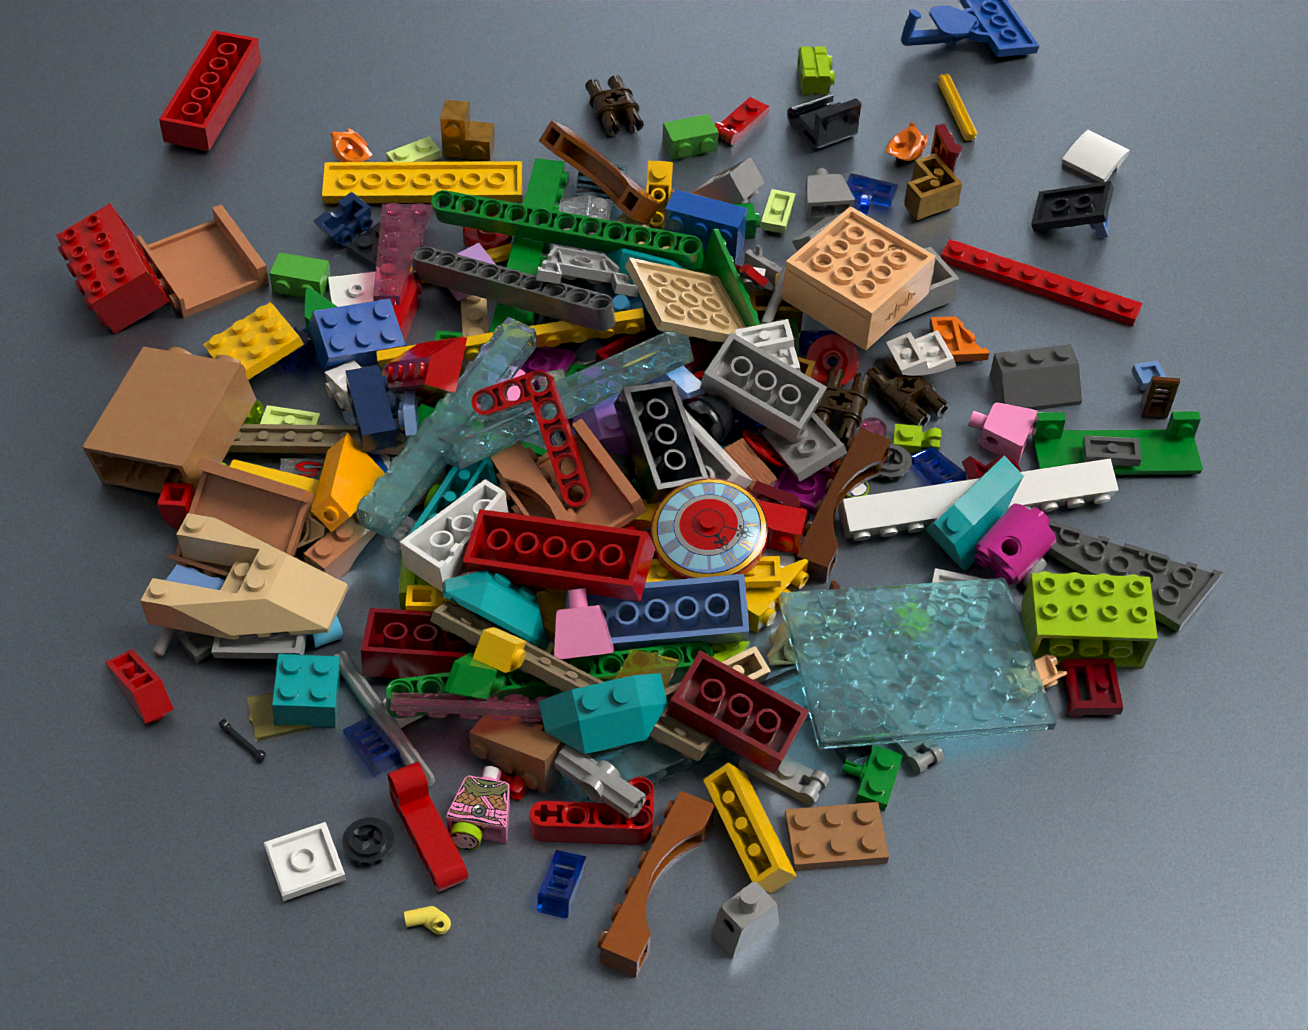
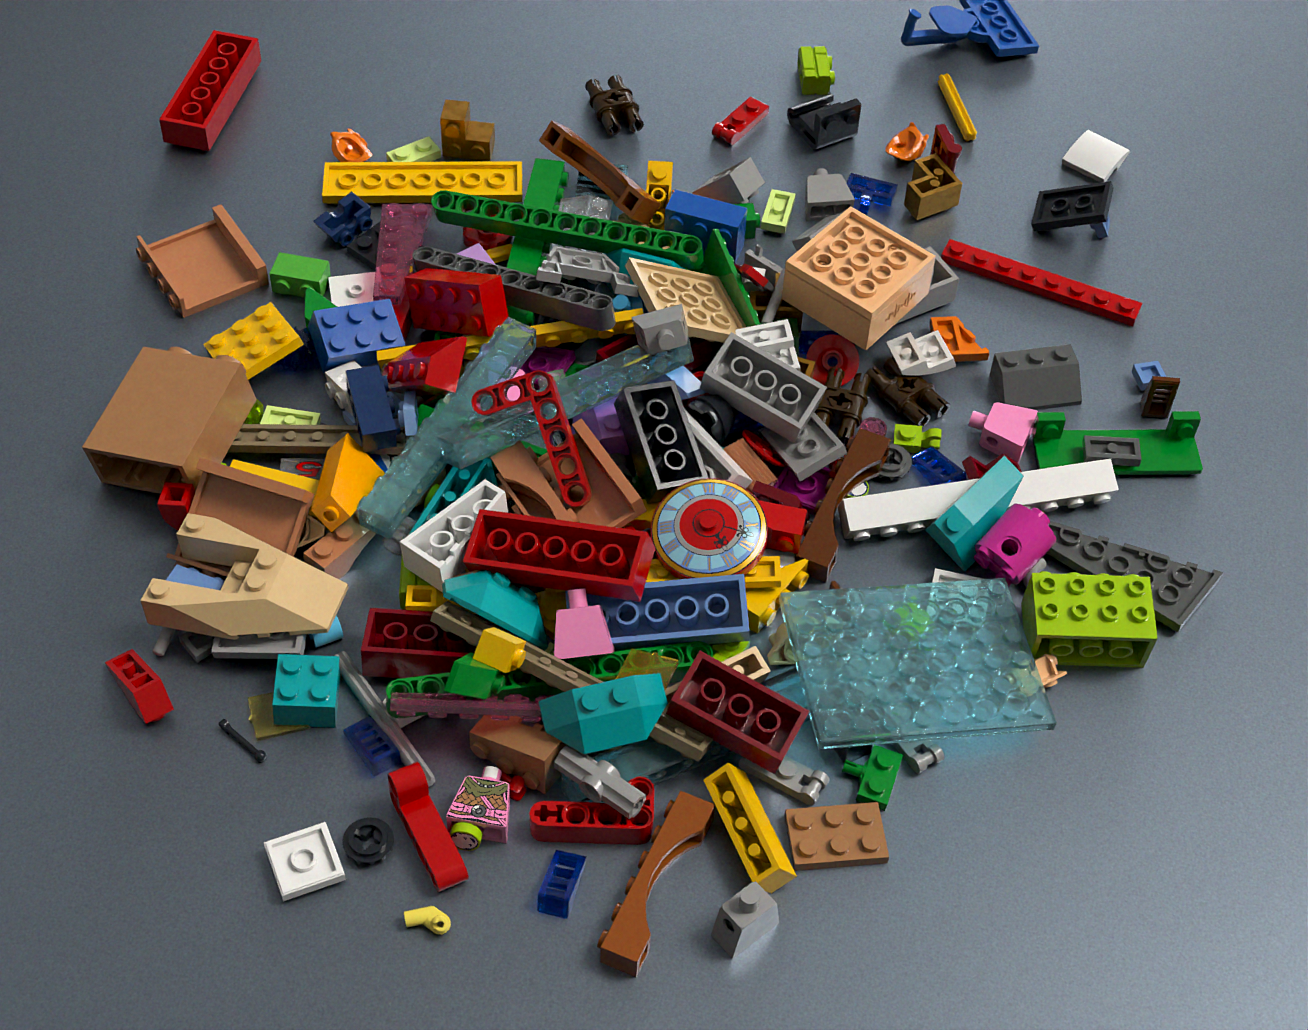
red brick [56,203,169,333] -> none
bright green brick [662,114,718,160] -> none
dark red plate [1059,658,1123,718] -> none
none -> red brick [404,268,510,337]
none -> light grey torso [631,304,688,354]

